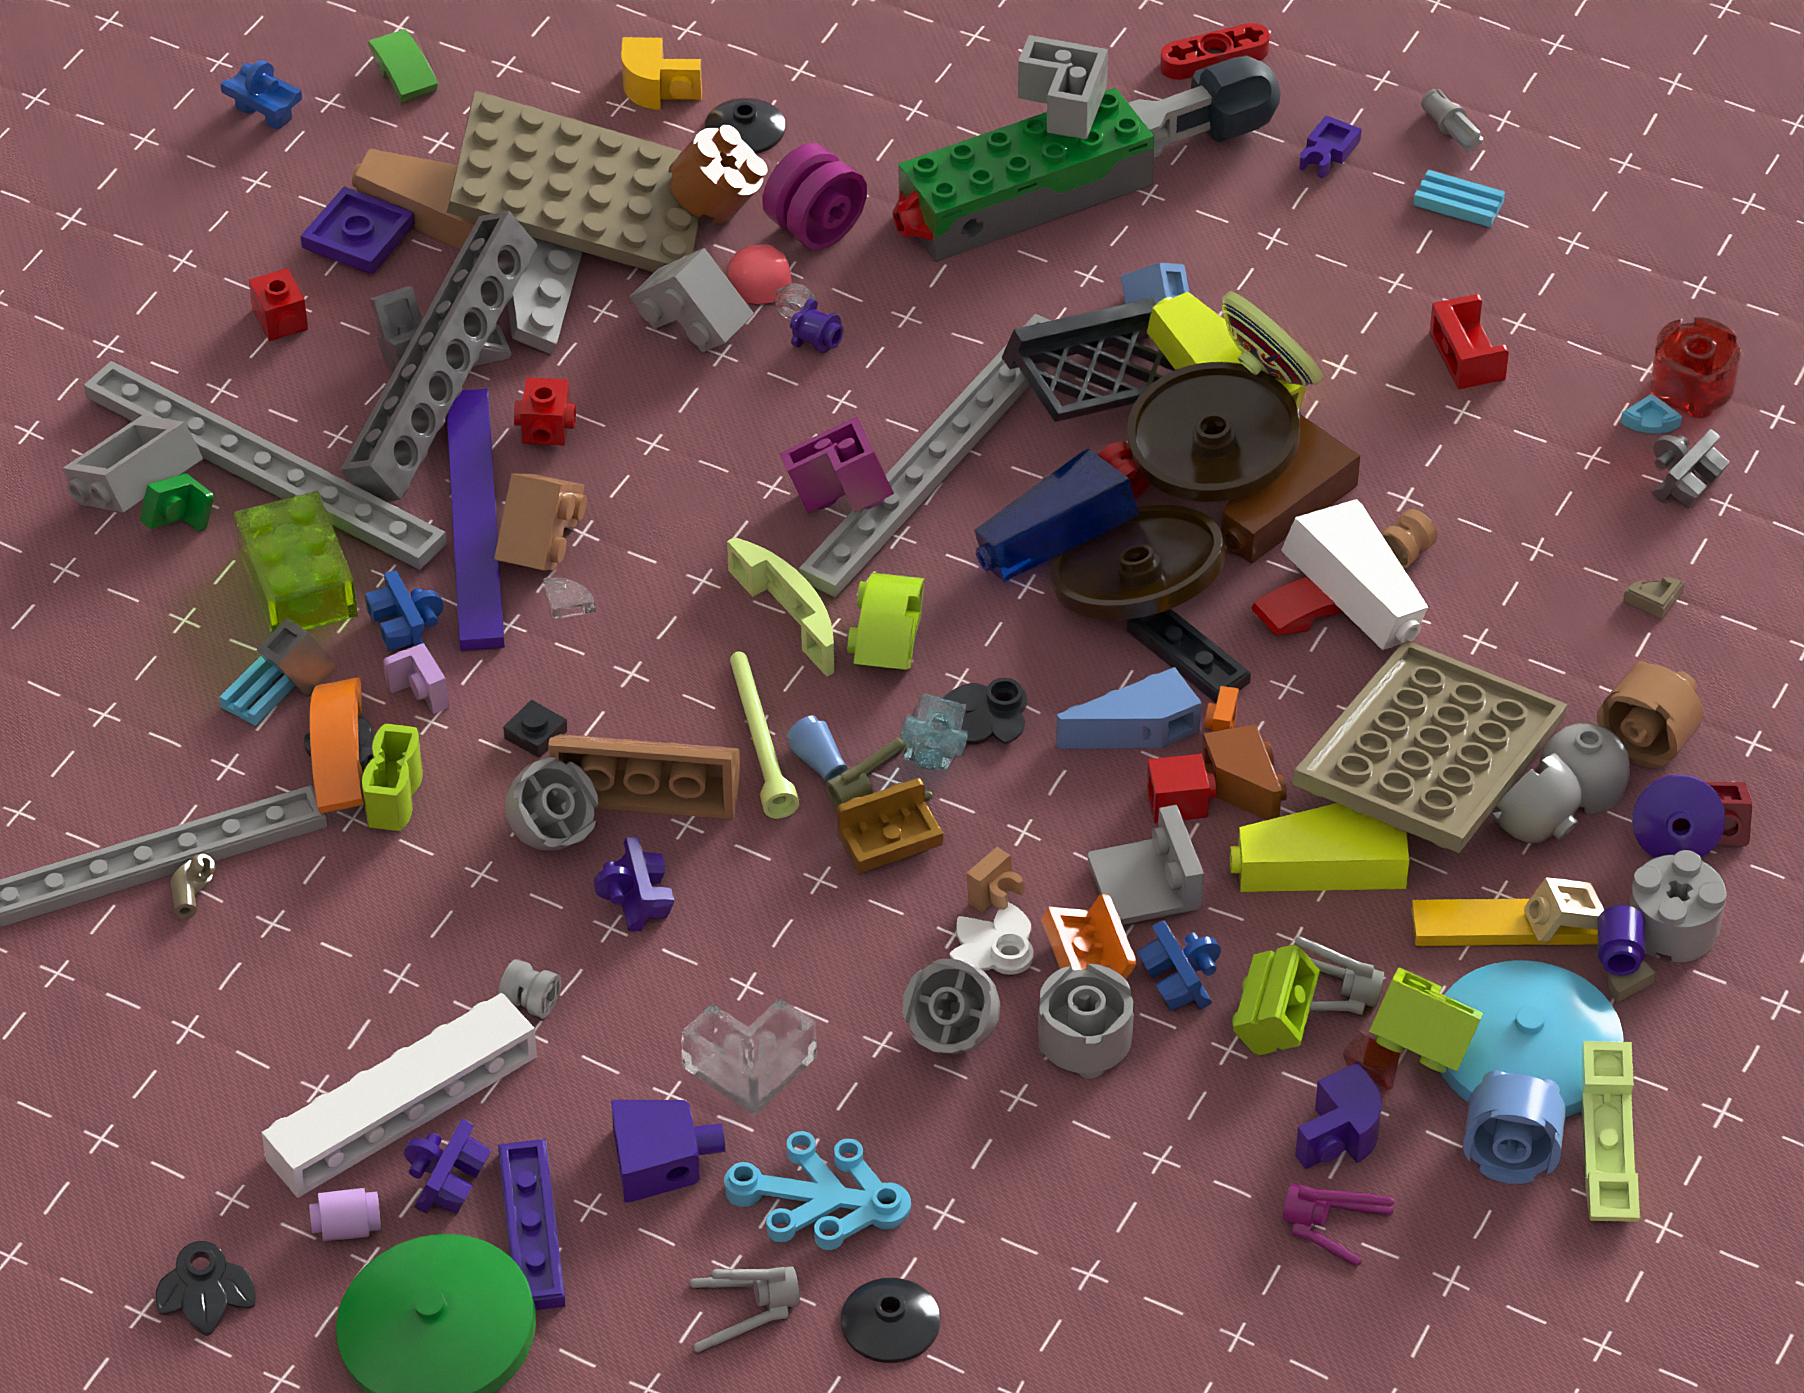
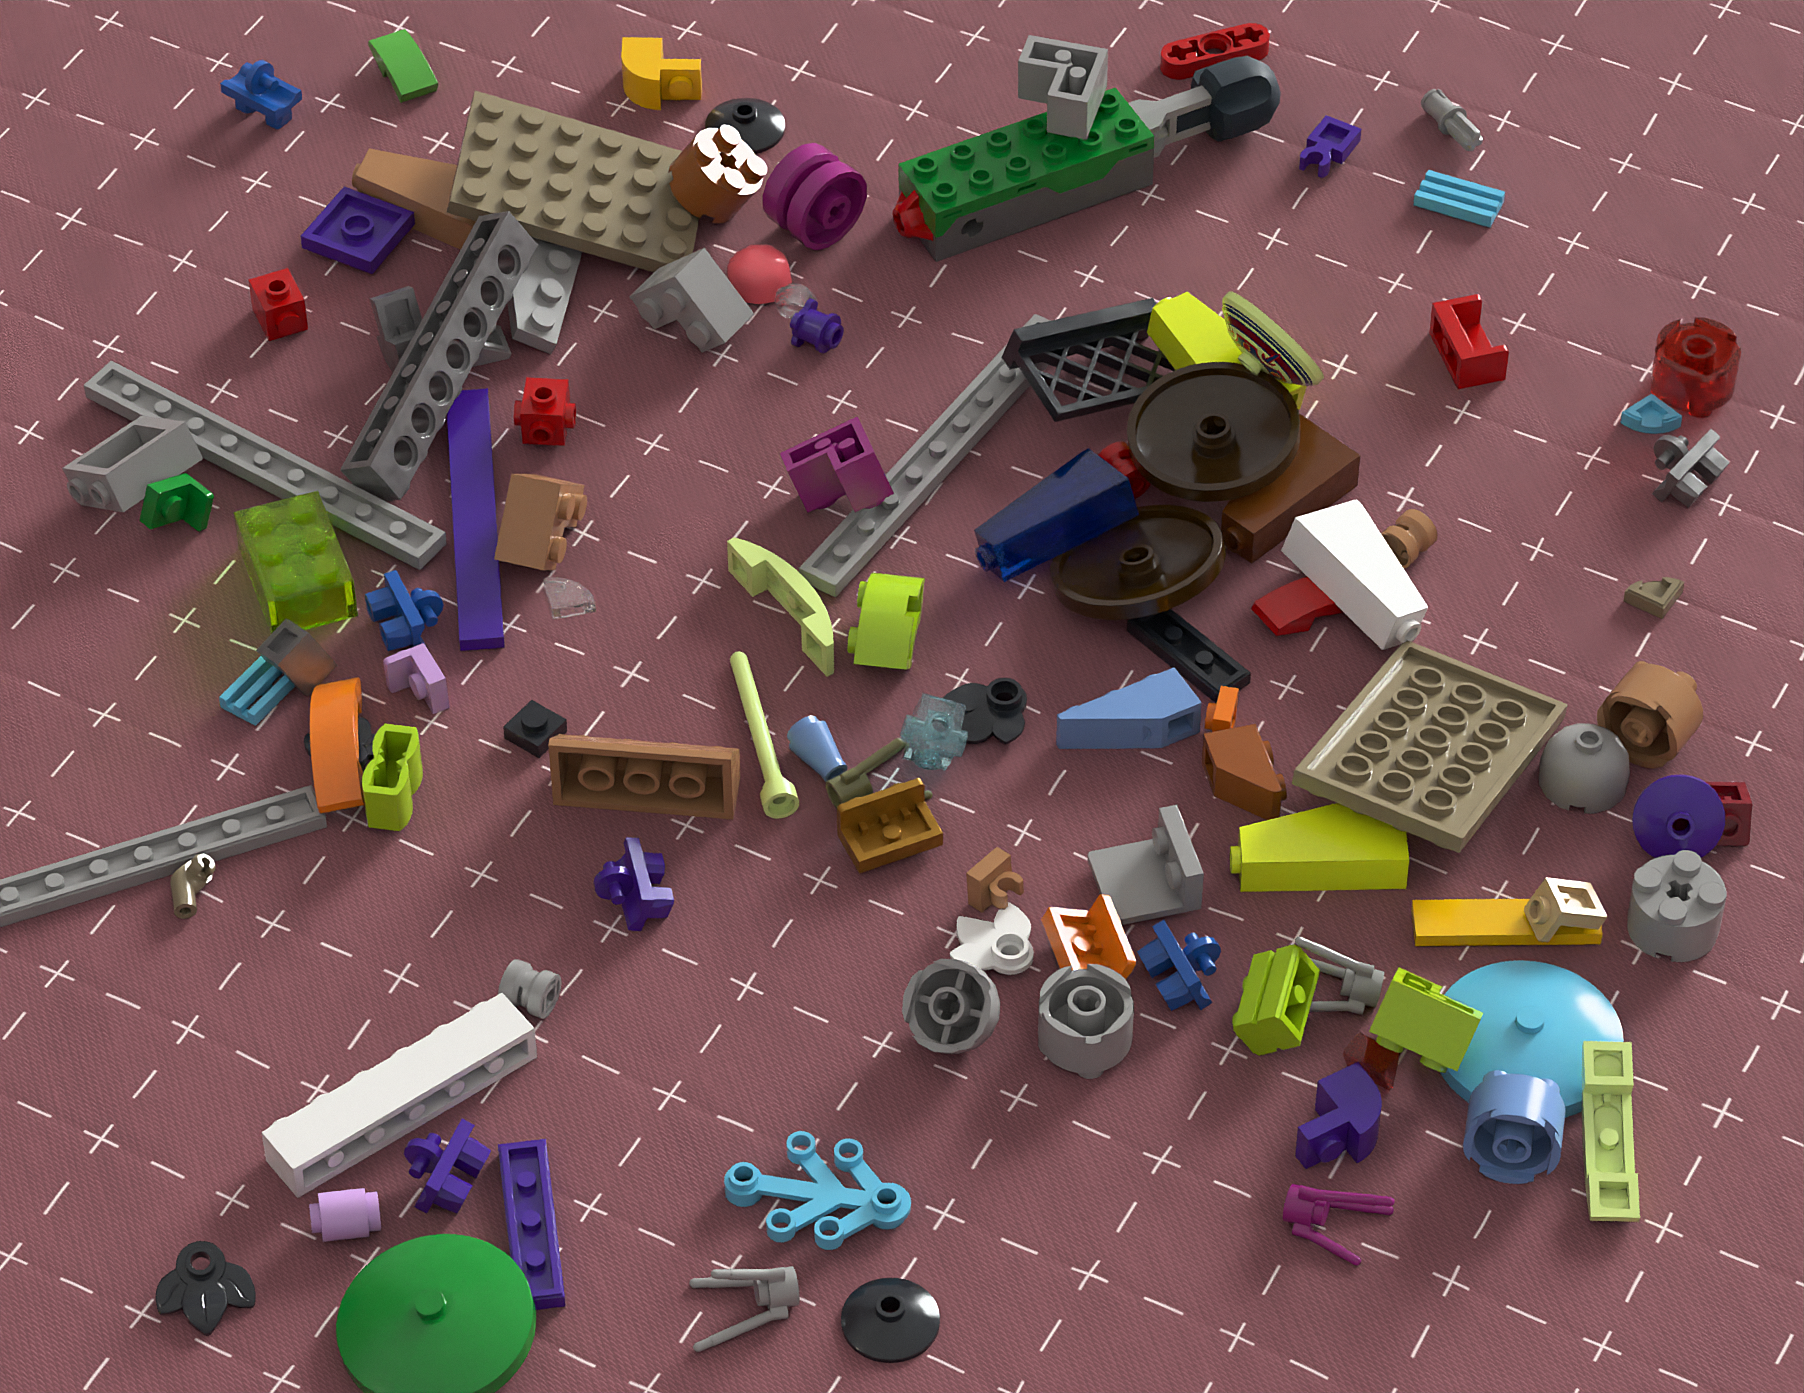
light grey cylinder [505,757,598,851] -> none
dark purple torso [611,1100,725,1203] -> none
clear brick [681,998,817,1116] -> none
medium blue panel [1121,263,1190,304] -> none
red brick [1146,754,1216,823] -> none
light grey cylinder [1491,753,1582,843] -> none
dark purple brick [1598,905,1645,976] -> none
dark tan tile [1608,960,1656,1003] -> none

